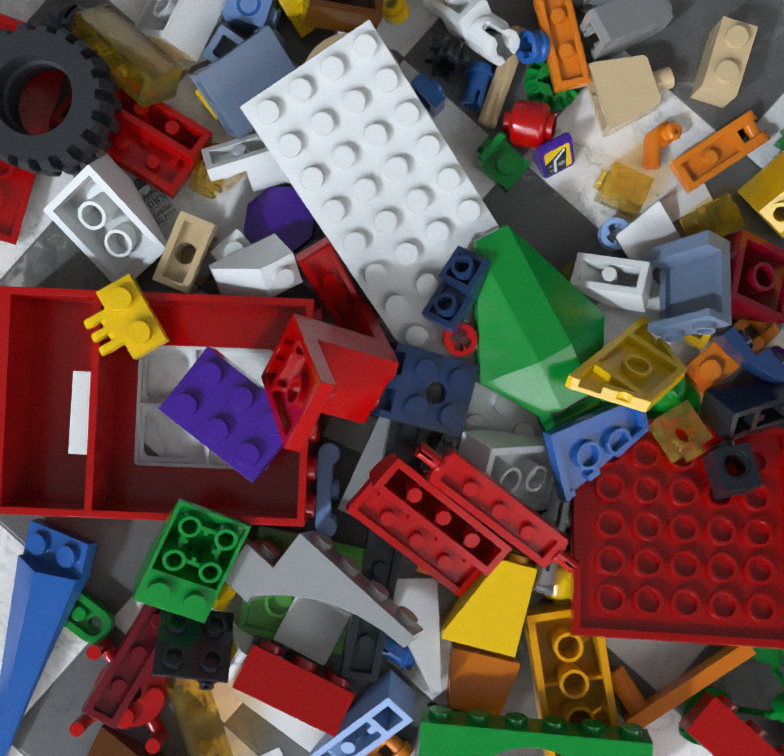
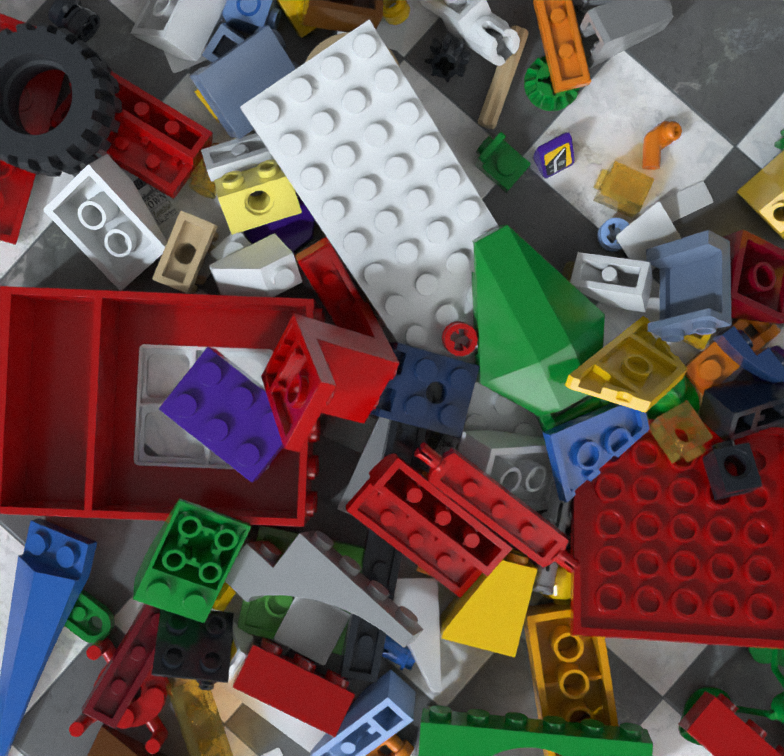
white sticker [68,371,91,455] -> none
clear yellow brick [72,4,183,108] -> none
yellow hinge [83,274,170,360] -> none
medium blue plate [315,442,342,537] -> none
blue plate [410,73,446,118] -> none
dark blue slope [421,245,491,335] -> none
orange torso [447,641,520,715] -> none
blue pin [460,61,494,111] -> none
red head [503,99,557,149] -> none
blue bush [516,29,550,64] -> none
tan torso [586,55,675,138] -> none
orange piece [610,646,756,728] -> none
orange plate [668,110,771,194] -> none
clear yellow bracket [679,193,745,236] -> none
tan brick [690,16,758,108] -> none
none -> light yellow brick [214,160,302,235]

